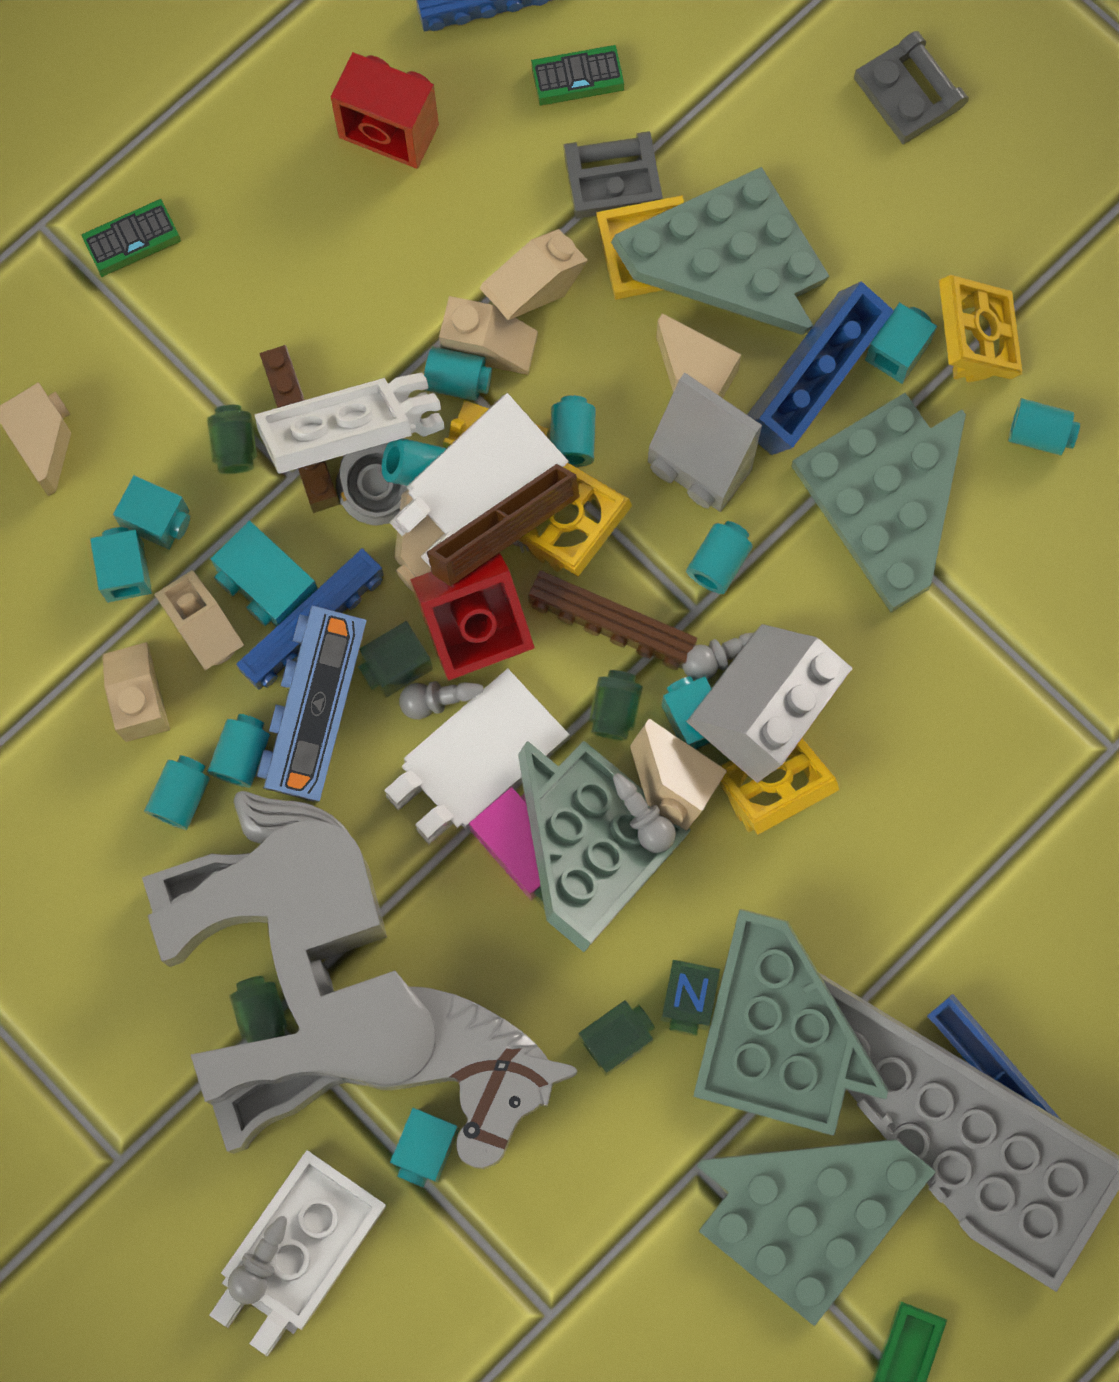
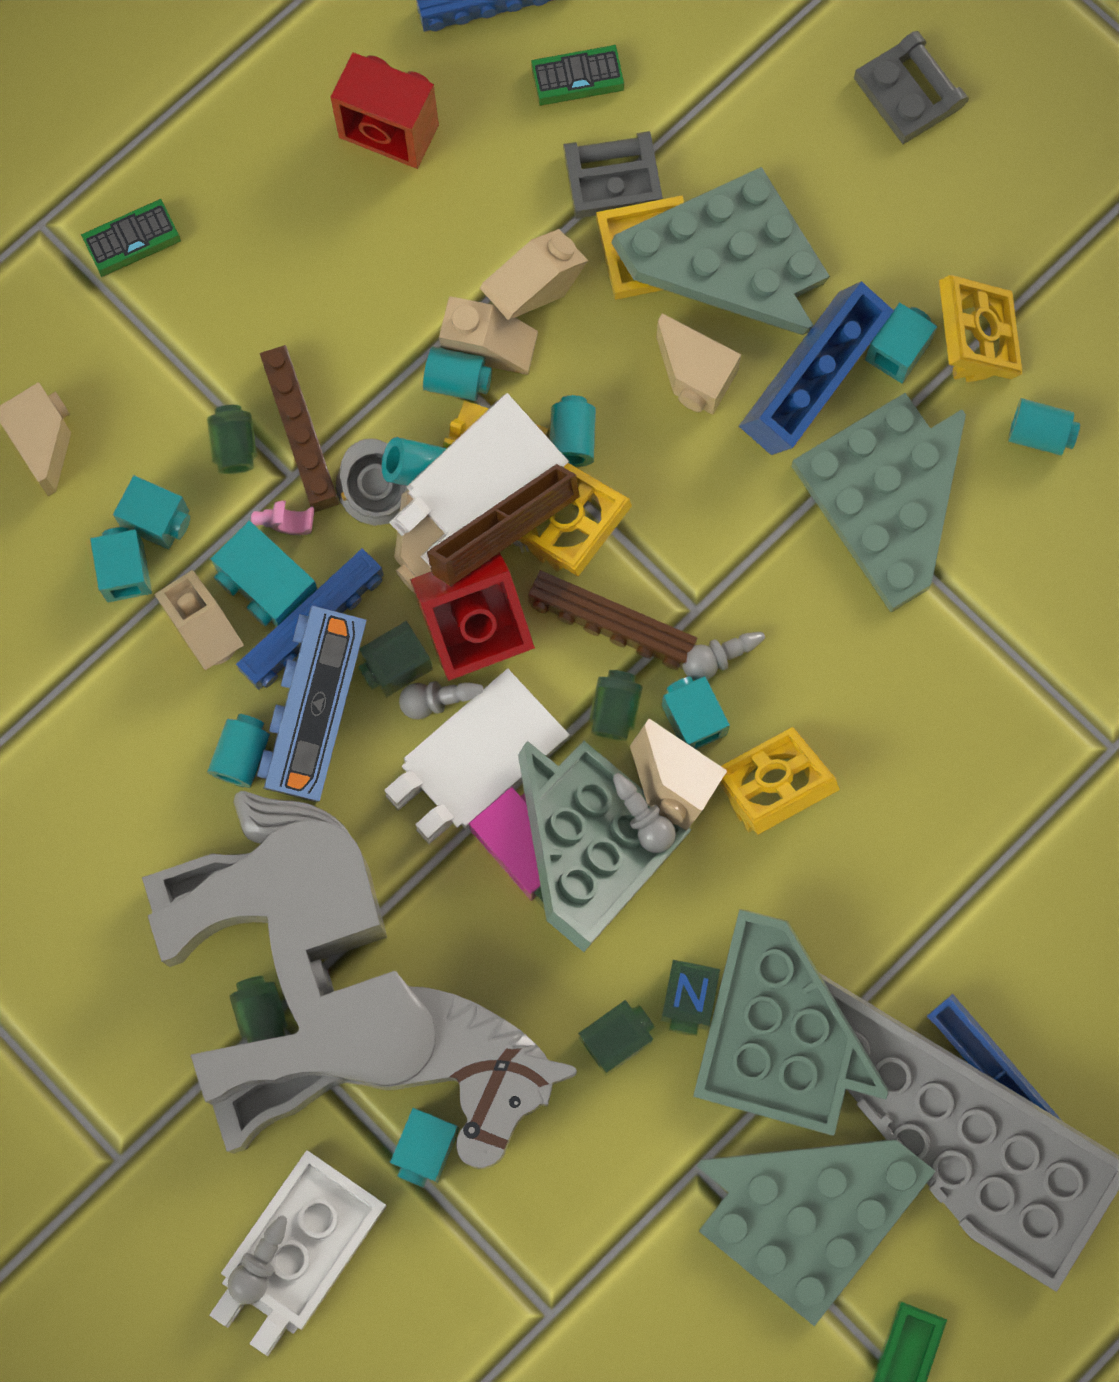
tan slope [102,642,170,742] -> none
teal brick [144,755,210,830] -> none
white tile [254,372,445,474] -> none
light grey slope [648,373,762,512] -> none
teal brick [686,521,753,594] -> none
light grey slope [686,624,852,783] -> none
none -> bright pink piece [251,501,314,535]

